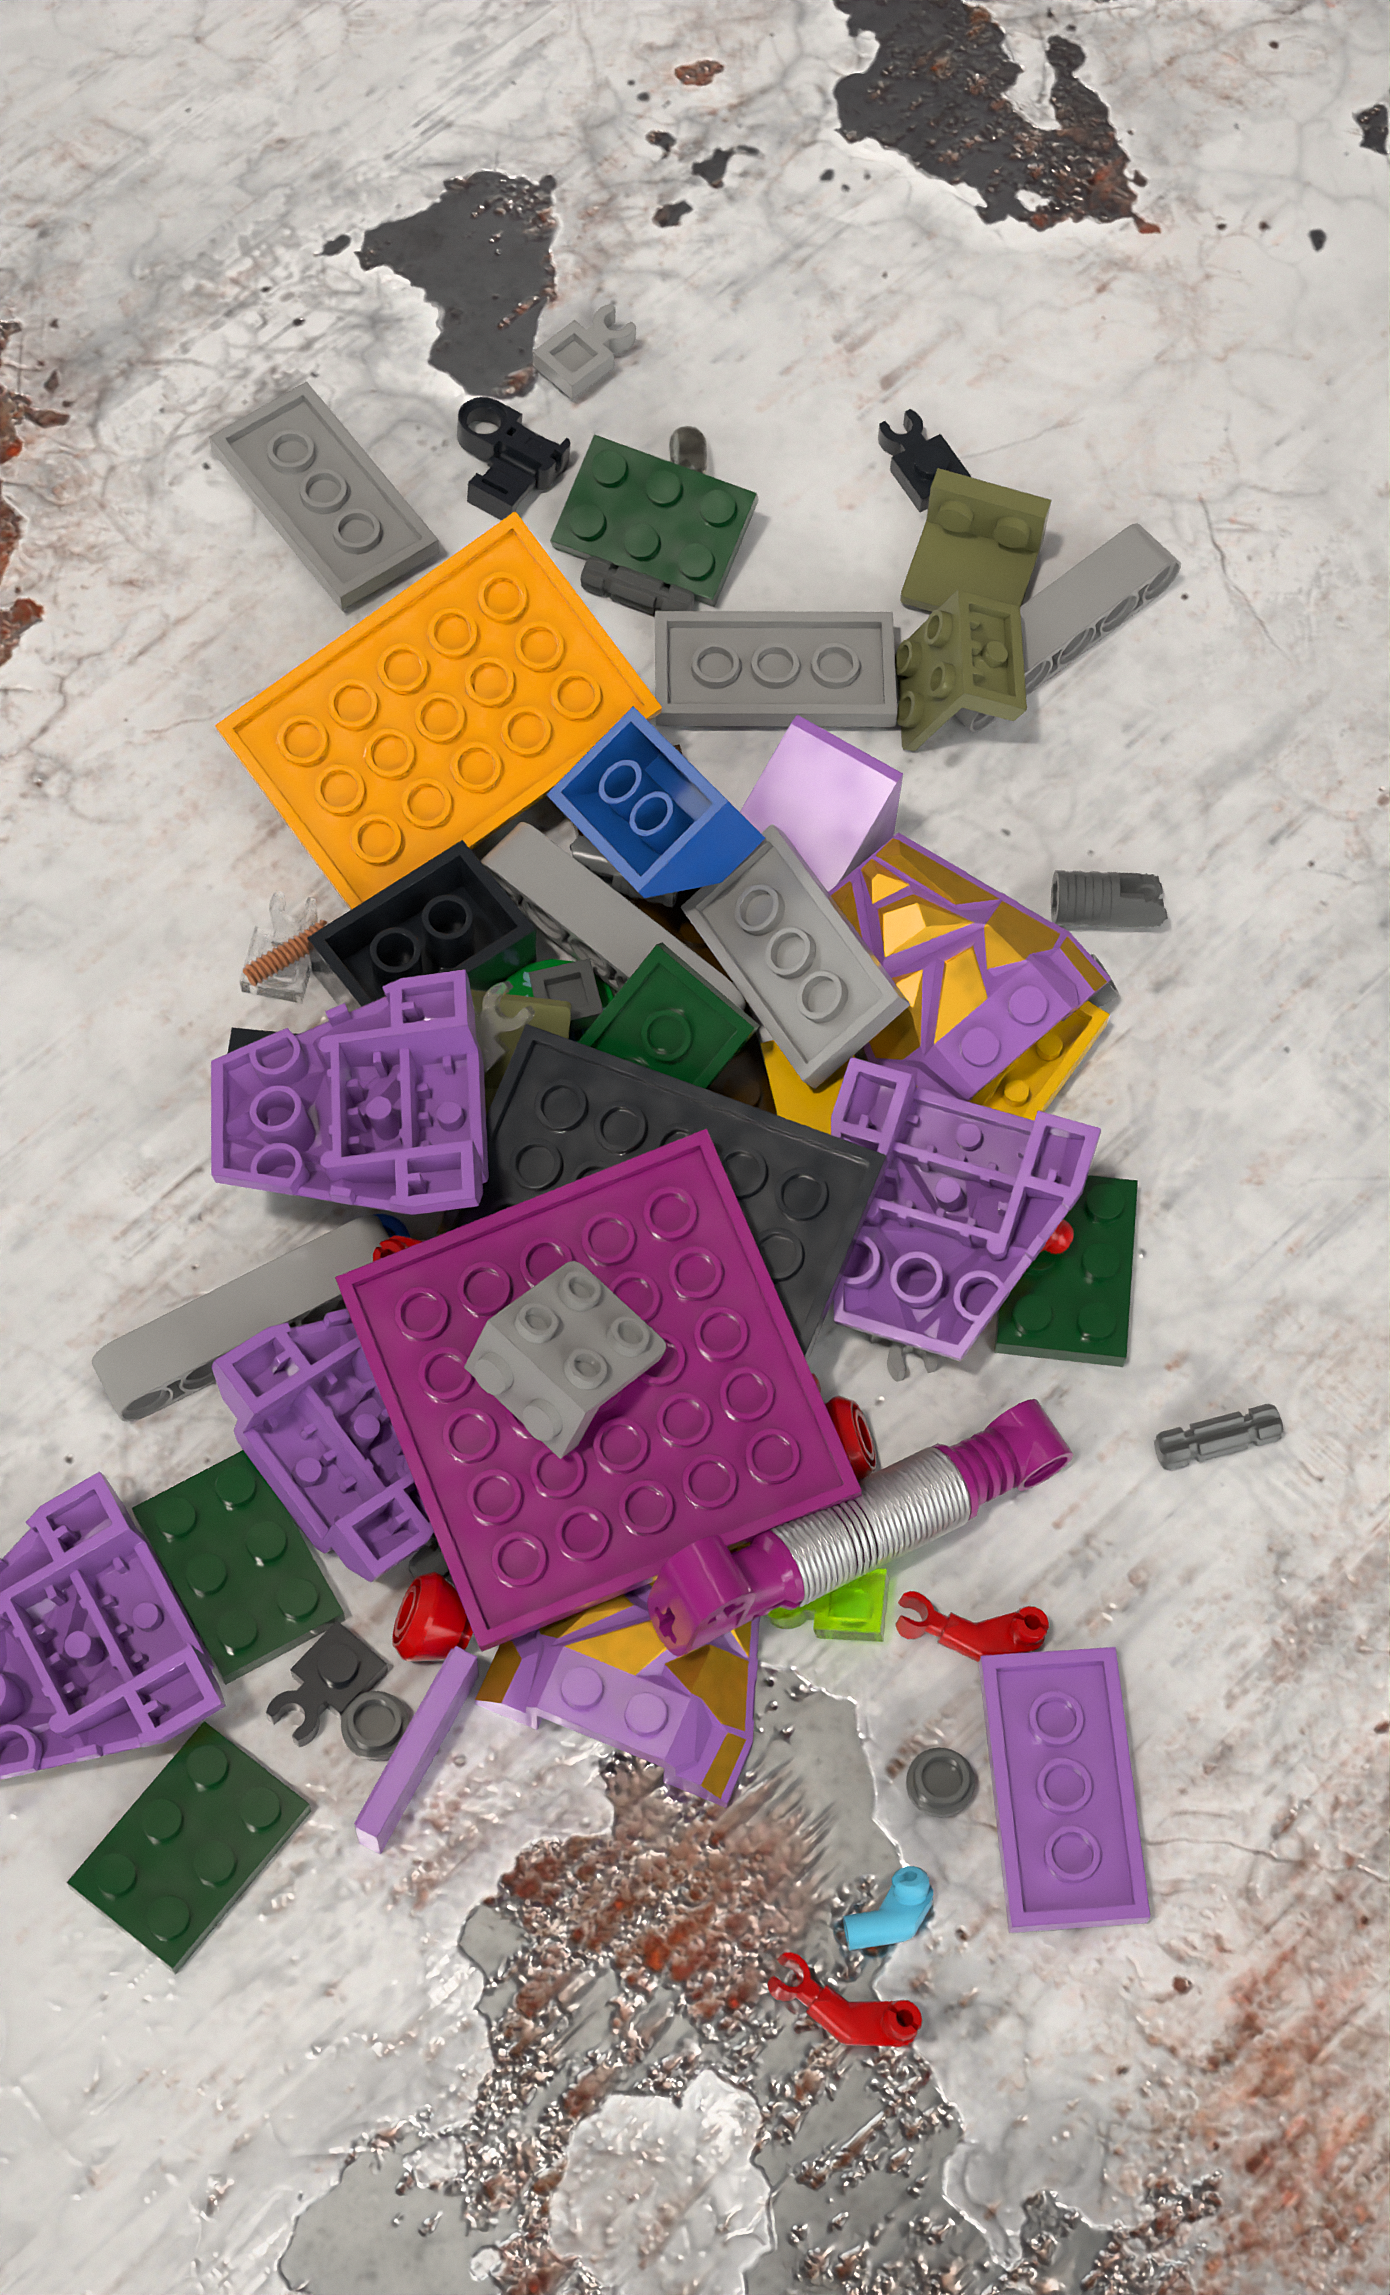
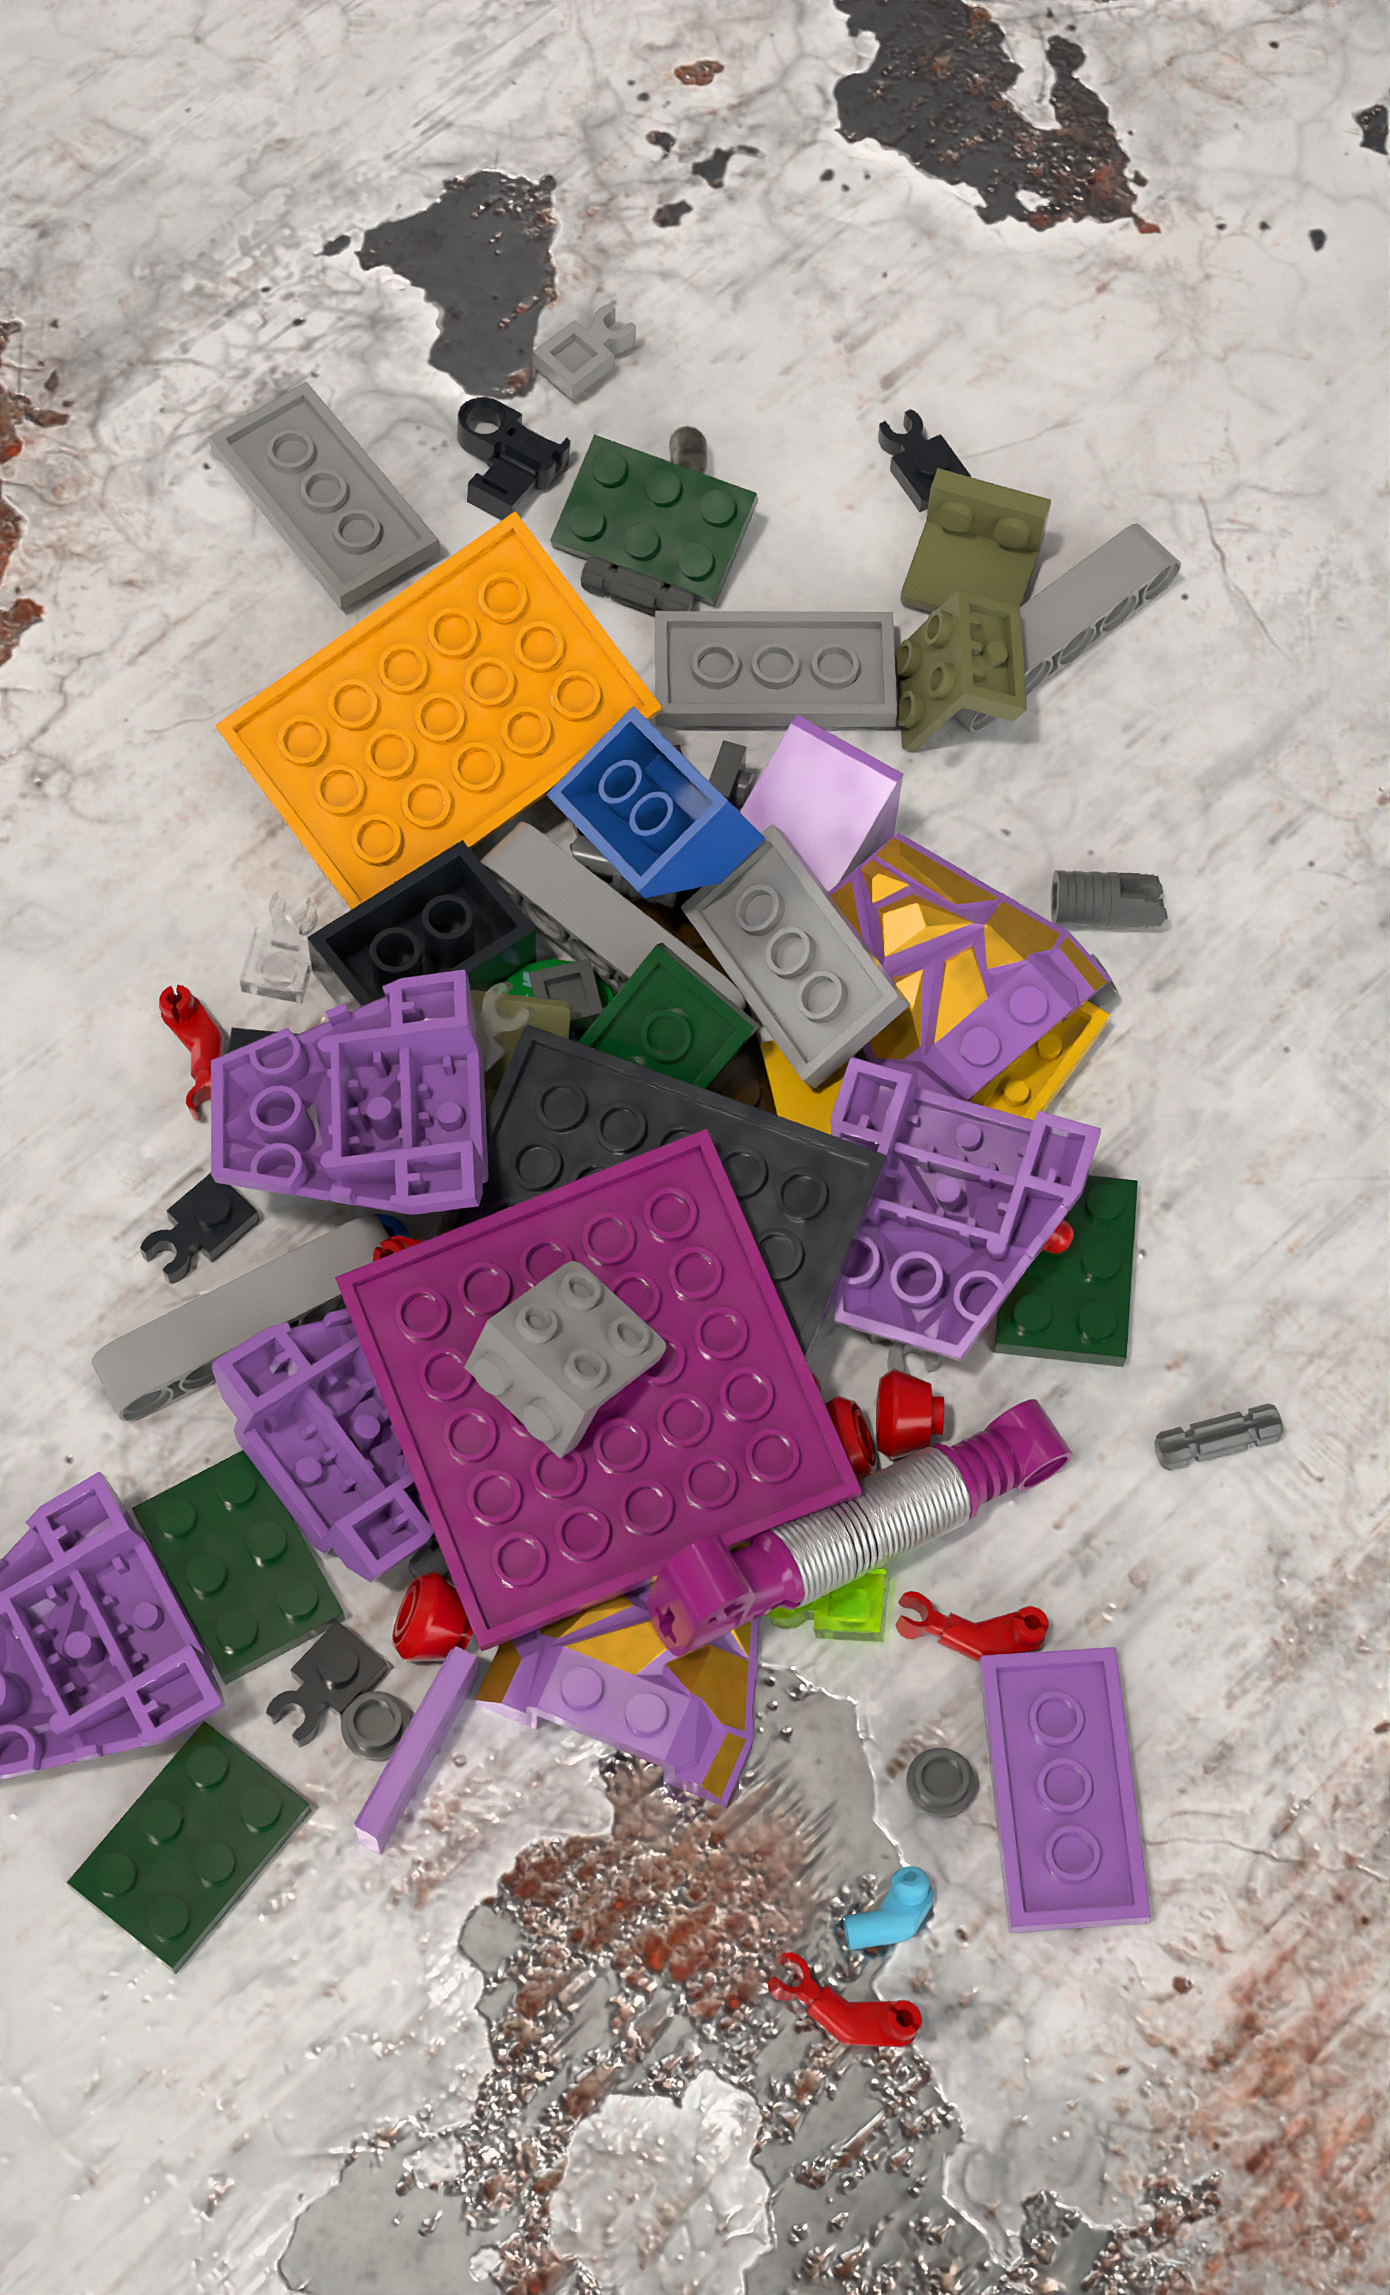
nougat piece [243,919,327,987] -> none
none -> black plate [140,1173,260,1284]
none -> red arm [159,984,225,1121]
none -> dark grey plate [709,740,754,808]
none -> red cone [876,1369,944,1460]

